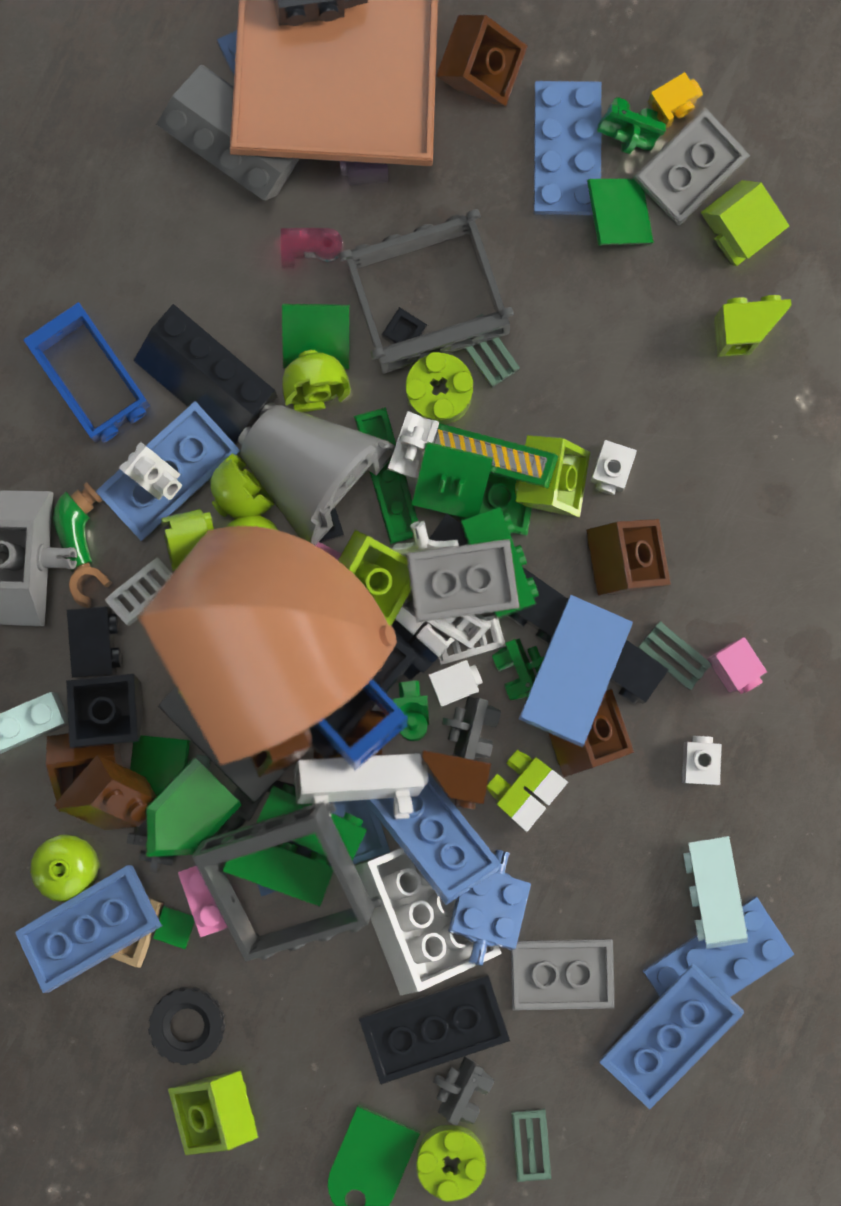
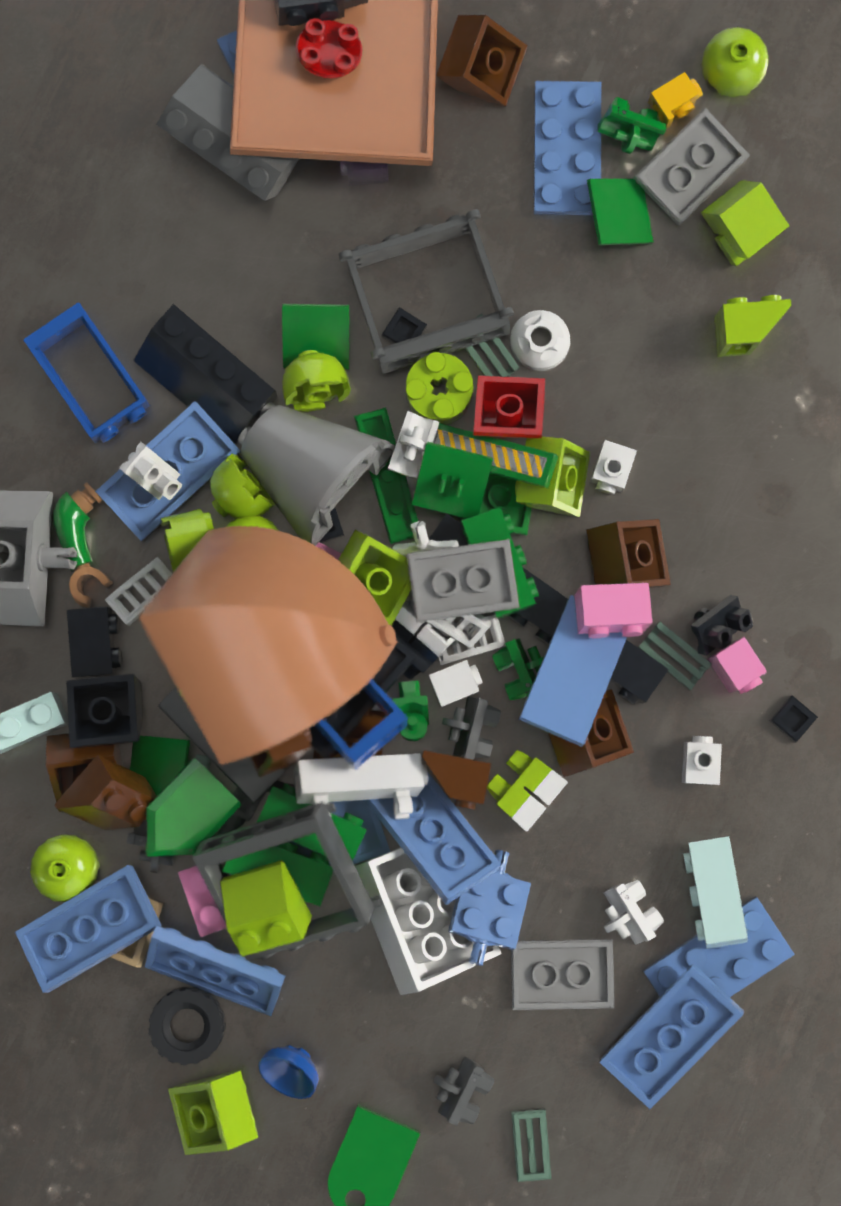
green tile [153,905,195,949] -> none
clear pink leg [281,228,342,268] -> none
black plate [359,974,510,1085] -> none
lime brick [417,1125,486,1202] -> none
none -> medium blue plate [145,926,285,1016]
none -> lime slope [221,860,312,957]
none -> blue piece [258,1045,319,1099]
none -> red dish [296,18,363,78]
none -> red slope [473,375,545,439]
none -> white piece [510,310,570,371]
none -> bright pink brick [574,583,653,638]
none -> white hips [604,880,664,945]
none -> black hips [691,595,753,656]
none -> lime cylinder [701,27,769,97]
none -> black tile [769,695,818,743]

